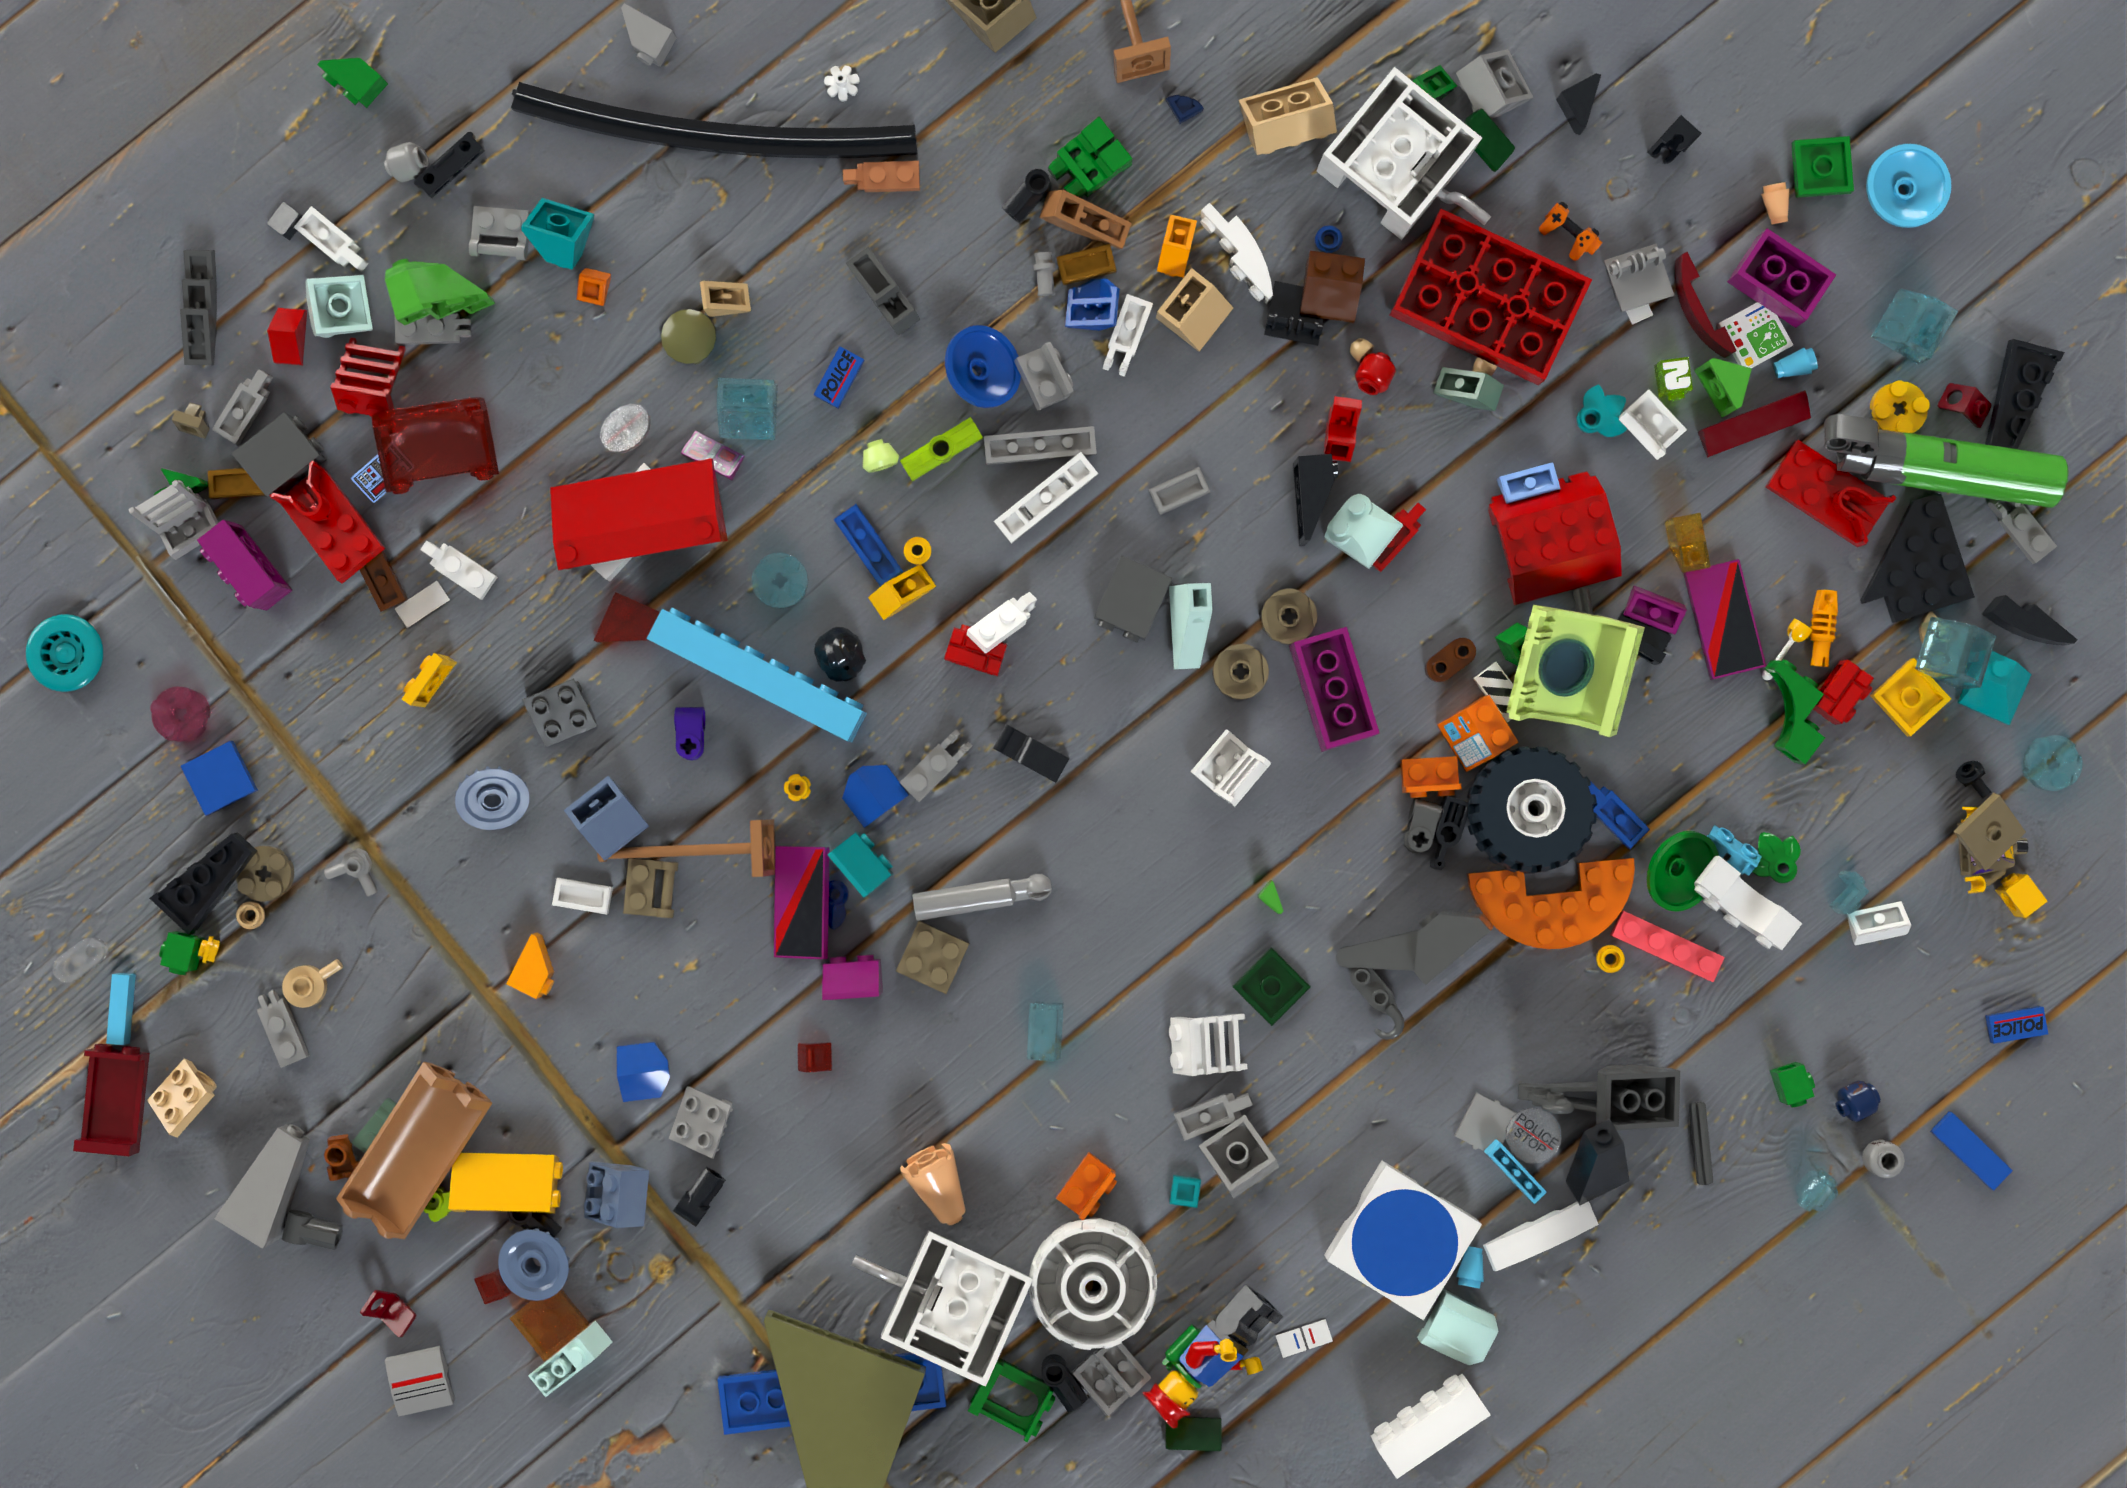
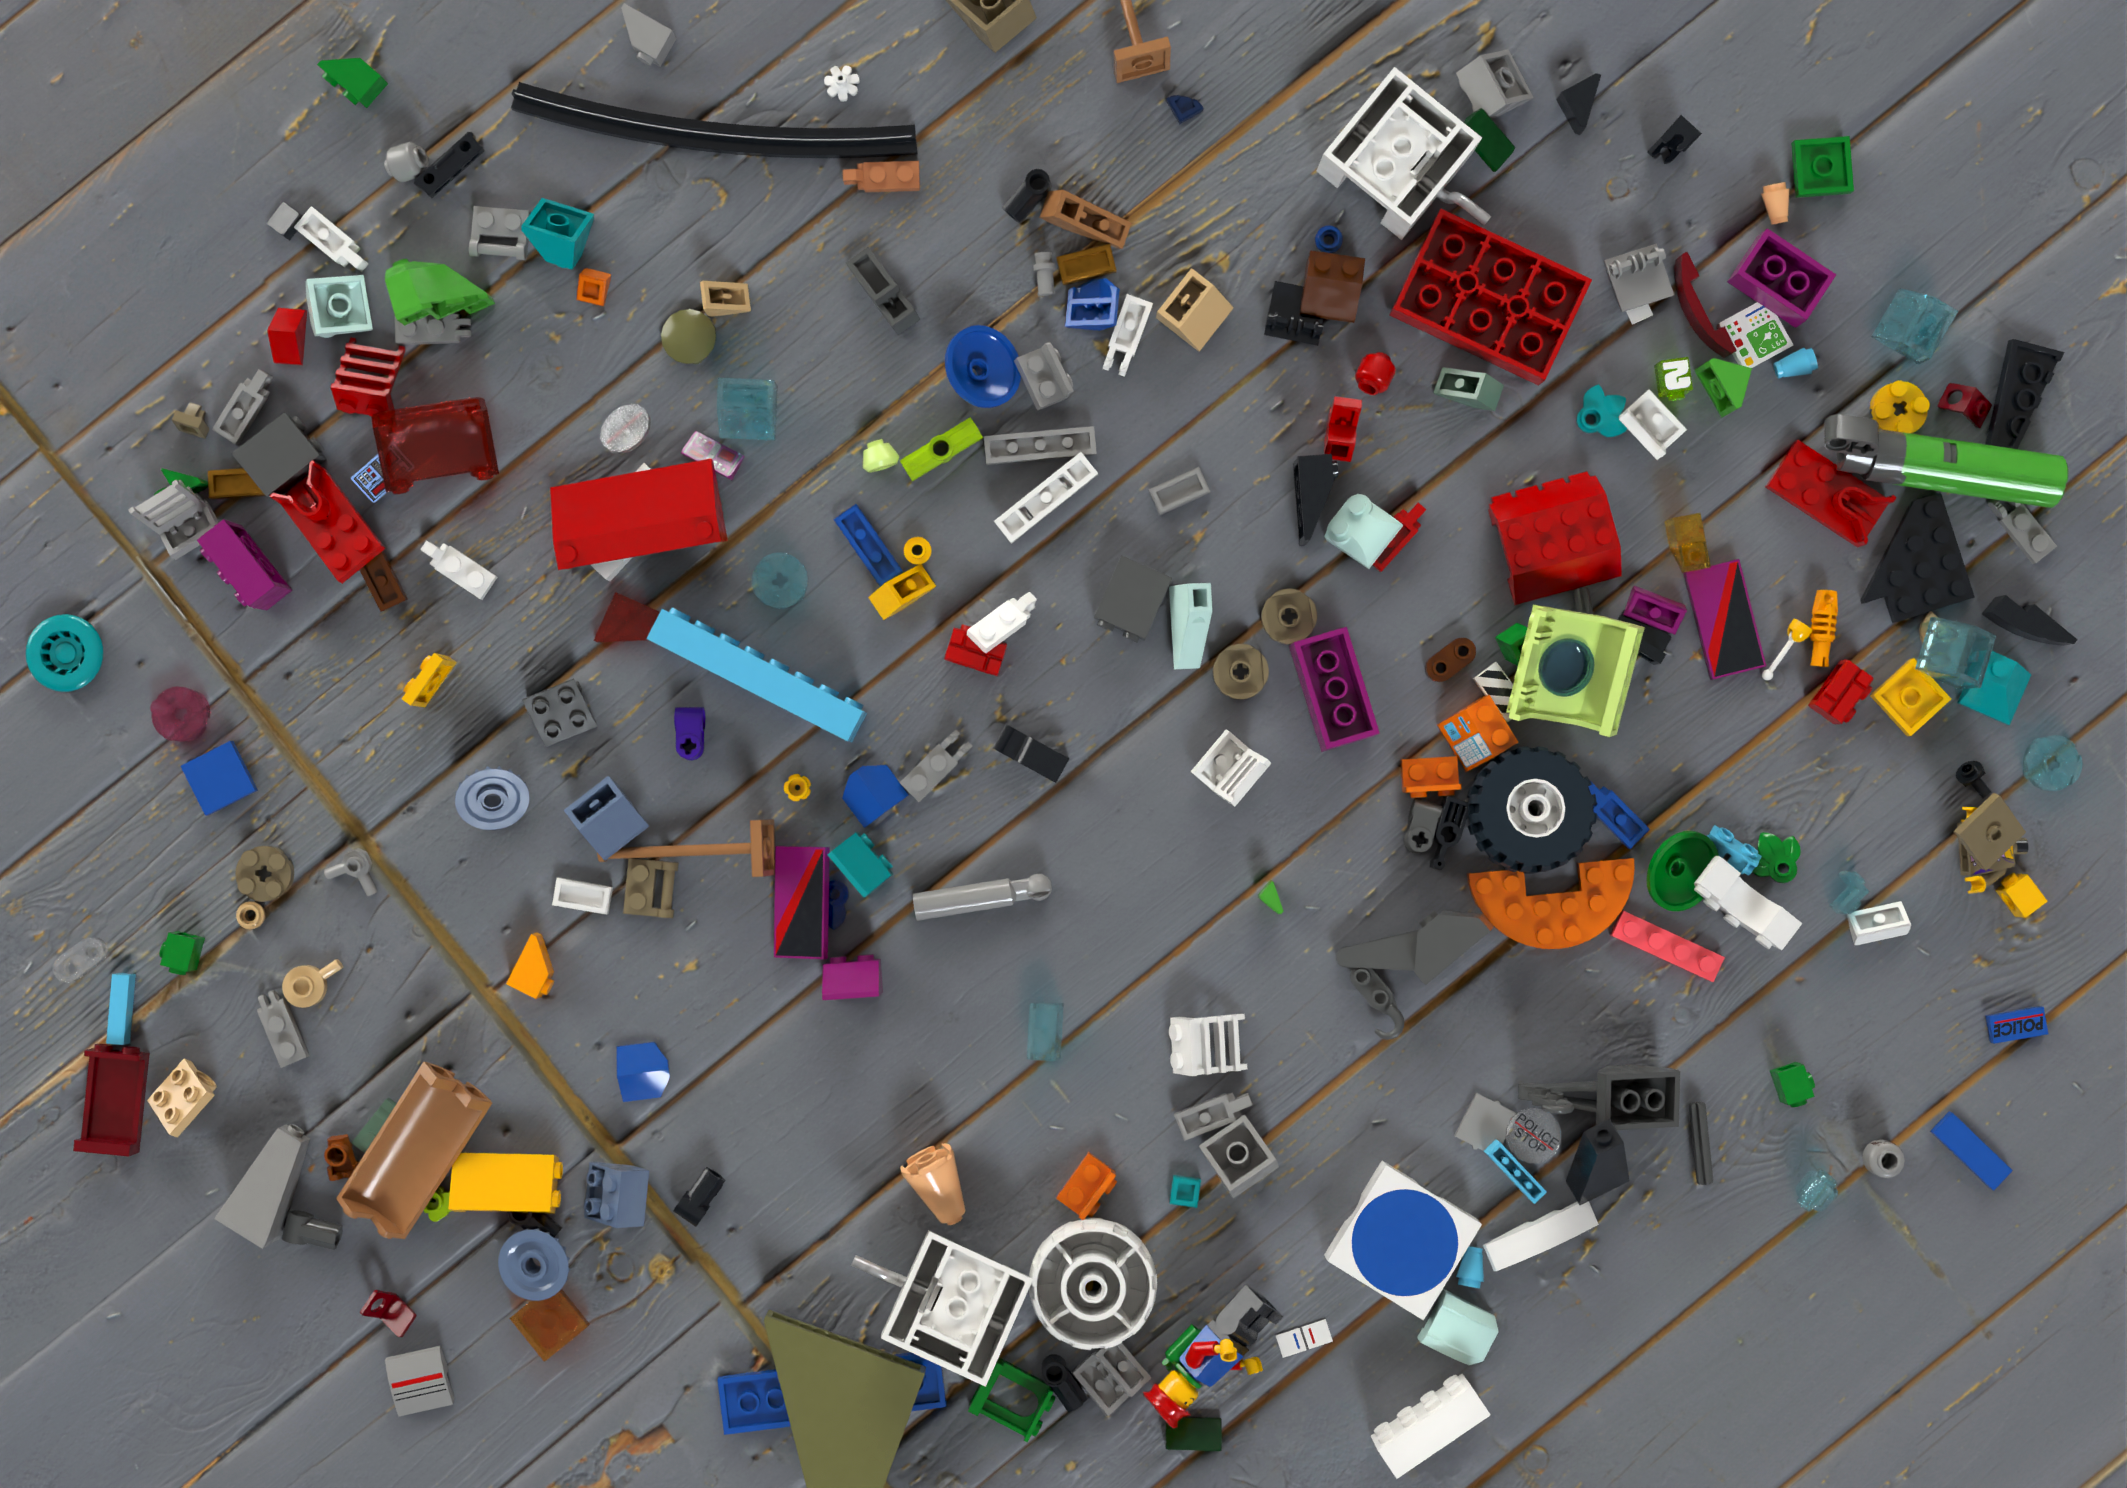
black wing [149,832,257,935] -> none
dark grey slope [180,250,217,365] -> none
yellow plate [198,936,220,963] -> none
white sticker [395,581,450,628] -> none
clear red slope [474,1268,511,1304] -> none
light aqua slope [528,1321,613,1397] -> none
light grey hinge [669,1086,733,1159] -> none
clear red slope [798,1042,832,1073] -> none
blue tile [813,346,865,409] -> none
black hair [814,627,866,682] -> none
dark tan plate [896,920,970,994] -> none
green hips [1048,117,1133,198] -> none
light orange slope [1157,214,1197,278] -> none
white slope [1200,203,1273,304] -> none
dark green tile [1232,947,1311,1026] -> none
tan slope [1239,77,1337,155] -> none
tan hinge [1350,338,1374,363] -> none
green slope [1413,65,1457,102] -> none
tan hinge [1472,357,1497,376] -> none
light blue slope [1497,462,1561,504] -> none
orange piece [1539,202,1603,261] -> none
yellow plate [1596,945,1625,973] -> none
dark red slope [1698,390,1811,458] -> none
green arch [1765,659,1825,765] -> none
dark blue head [1835,1080,1881,1122] -> none
medium azure dish [1866,144,1951,228] -> none

